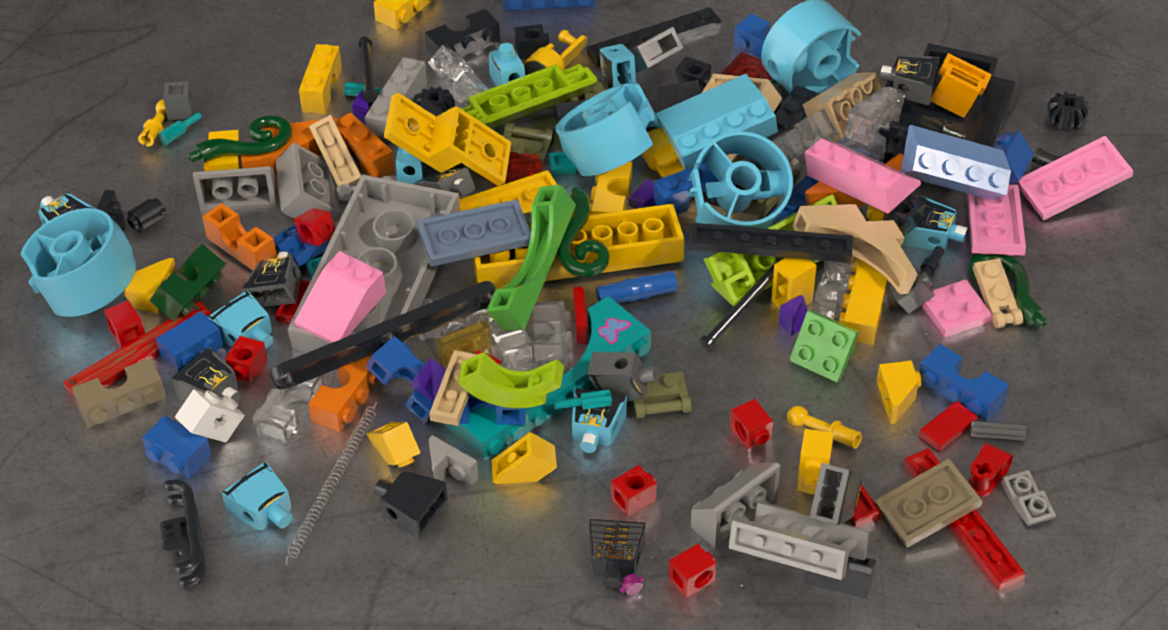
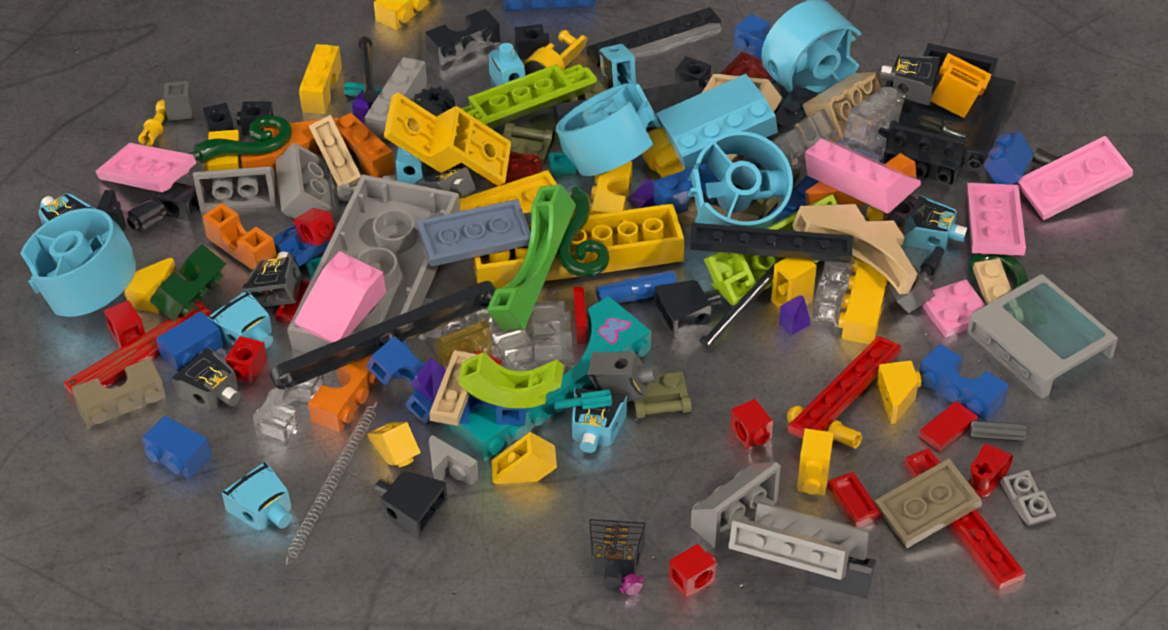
teal axle [158,112,202,145] -> none
black piece [160,479,206,589] -> none
white brick [175,389,245,443] -> none
clear arch [428,45,488,106] -> none
red brick [611,465,657,517] -> none
flat silver piece [629,27,684,73] -> none
bright green plate [789,310,860,382] -> none
dark grey torso [809,463,862,525] -> none
medium blue slope [901,125,1011,200] -> none
black gear [1047,91,1089,131] -> none
none -> bright pink plate [95,143,197,192]
none -> black brick [158,182,199,222]
none -> black brick [203,103,234,133]
none -> black brick [237,101,274,136]
none -> black torso [654,280,721,339]
none -> red tile [788,336,901,439]
none -> panel [967,274,1118,399]

